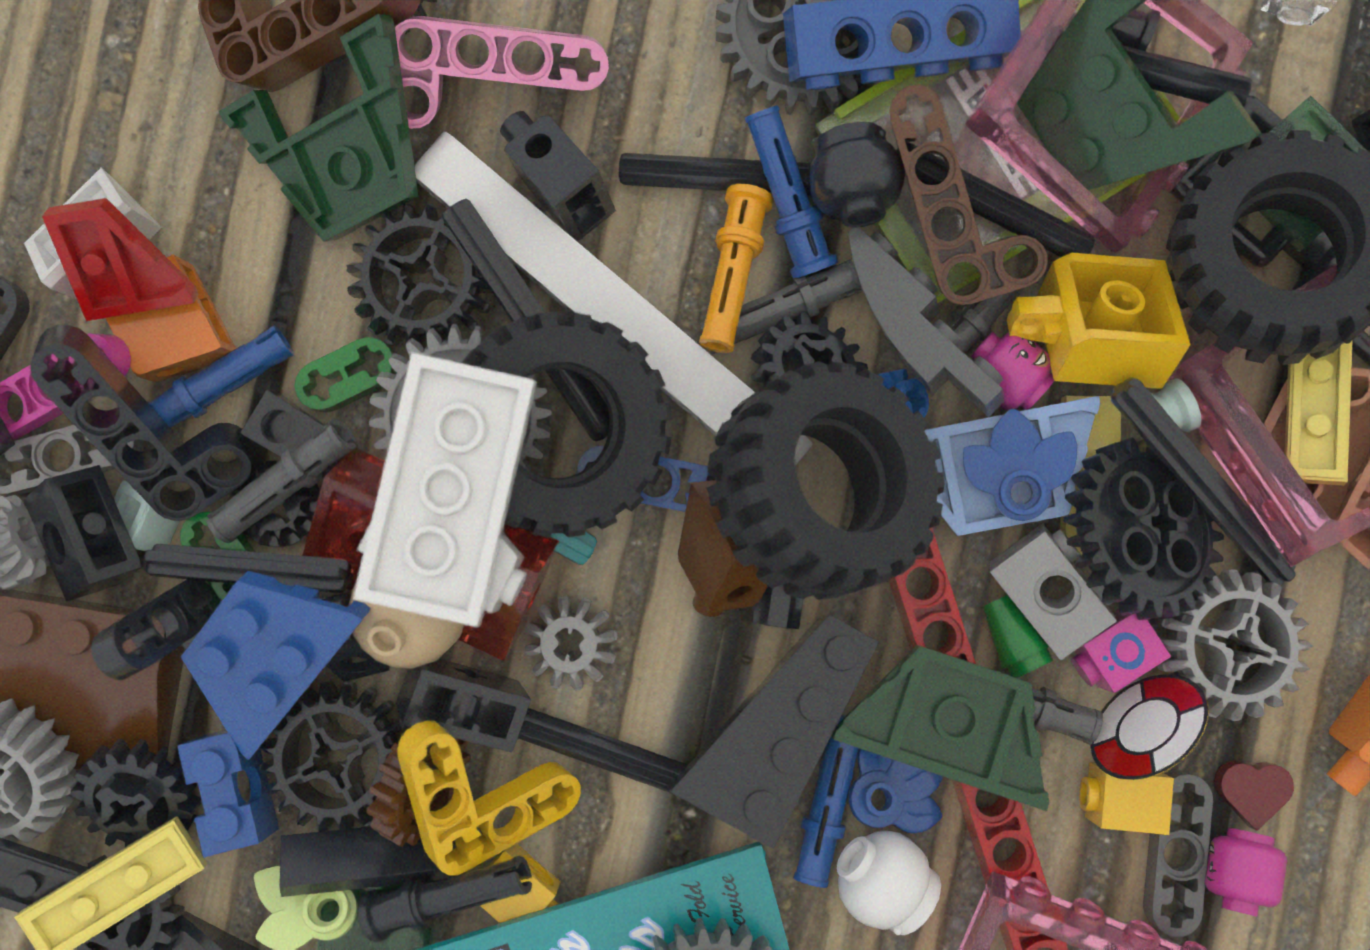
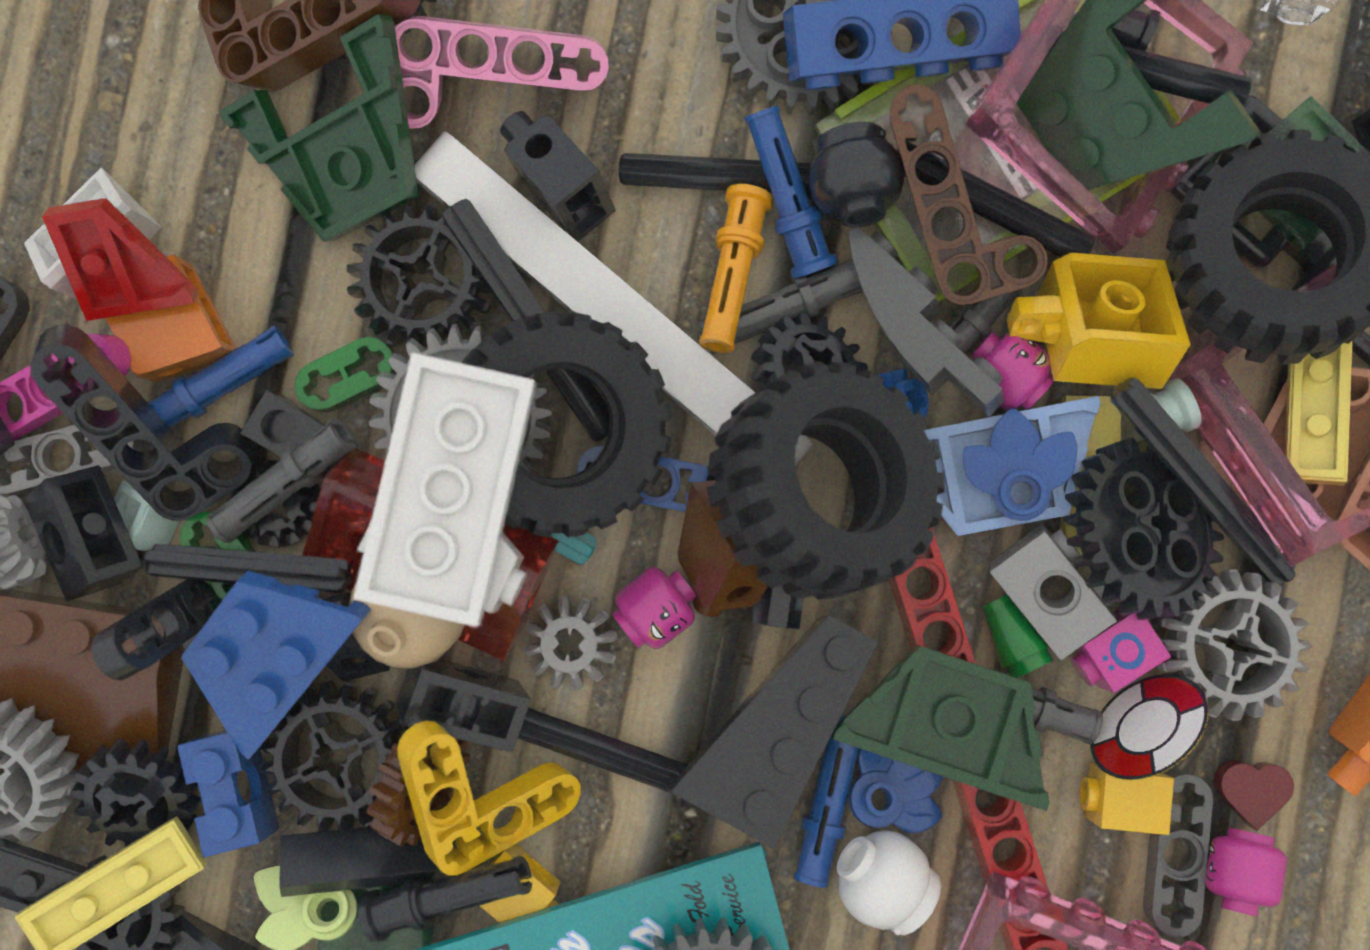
none -> dark pink head [612,567,697,649]

